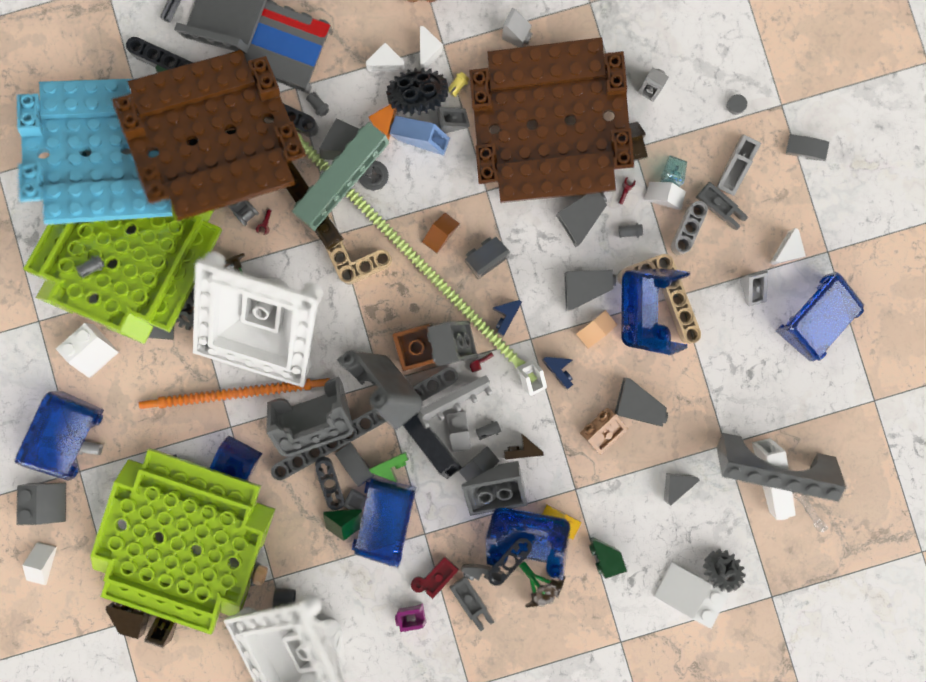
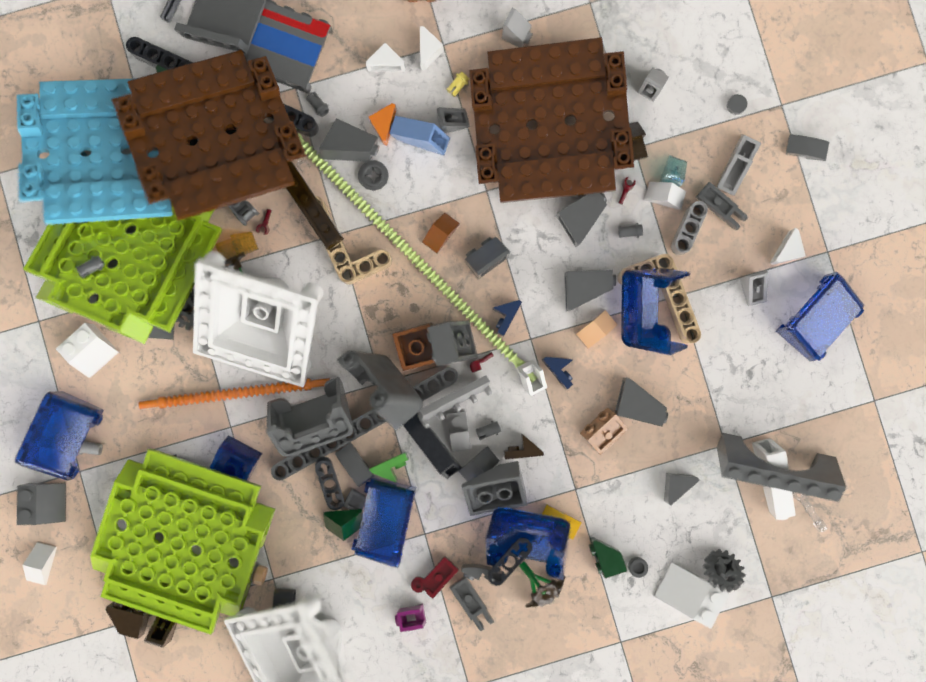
sand green brick [292,122,389,231] -> none
black gear [386,67,449,116] -> none
none -> clear yellow slope [215,231,259,260]
none -> dark grey tile [628,557,648,578]

